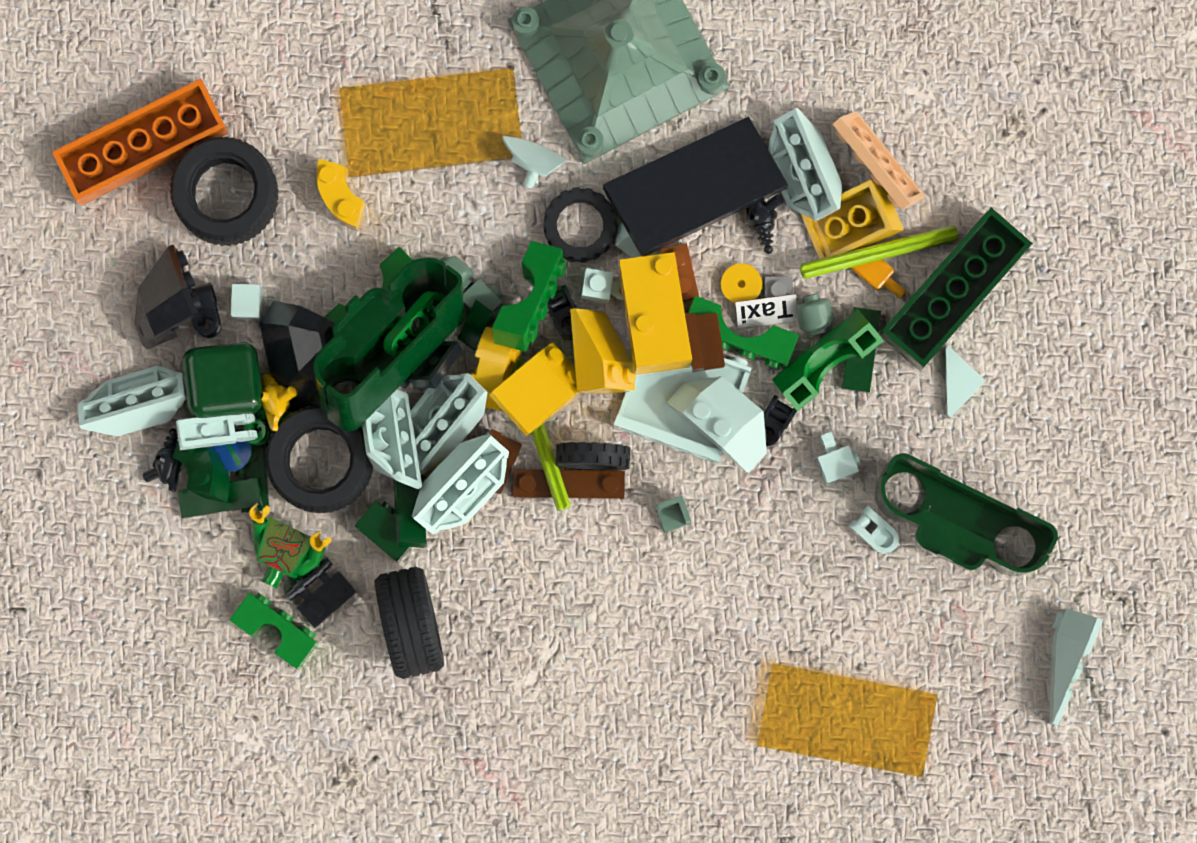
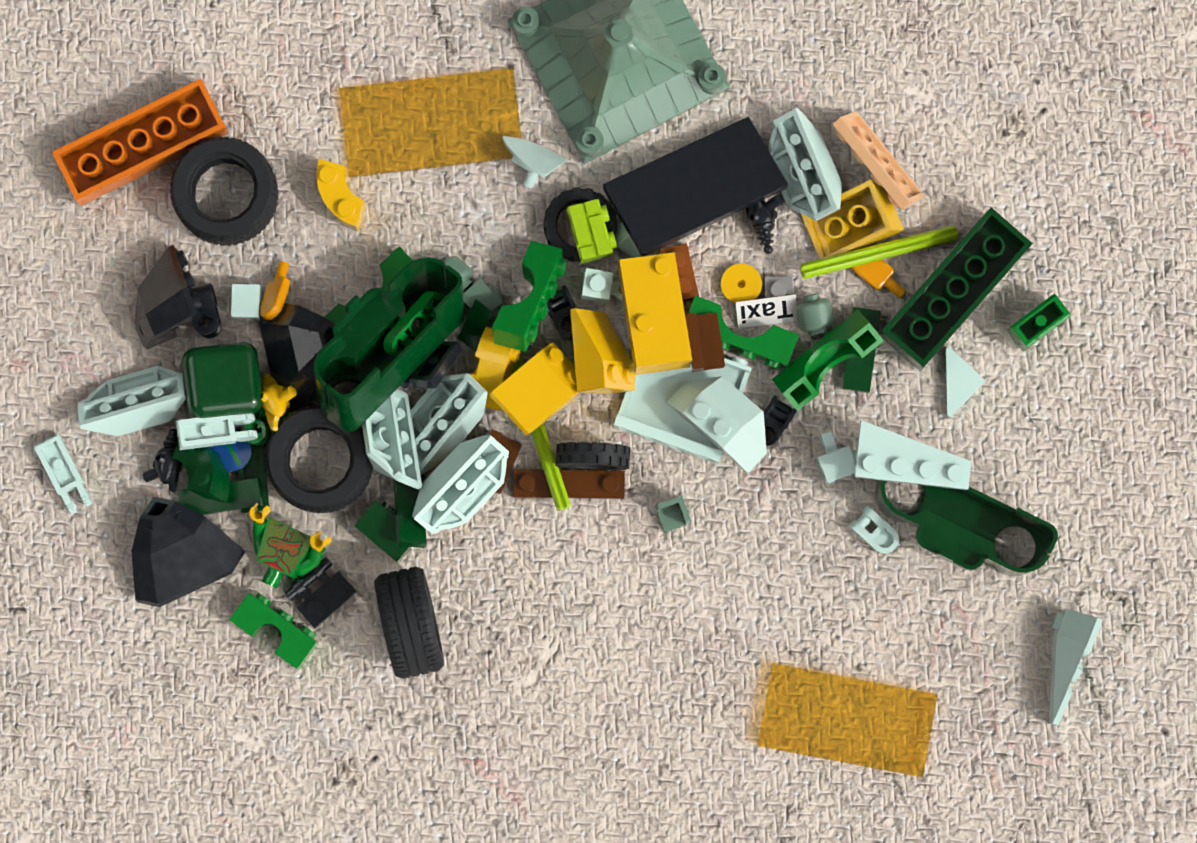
none -> light aqua hinge [34,434,93,514]
none -> black brick [131,497,245,607]
none -> light orange piece [259,261,290,320]
none -> lime brick [566,199,617,264]
none -> light aqua wing [854,420,971,490]
none -> green brick [1007,293,1071,352]

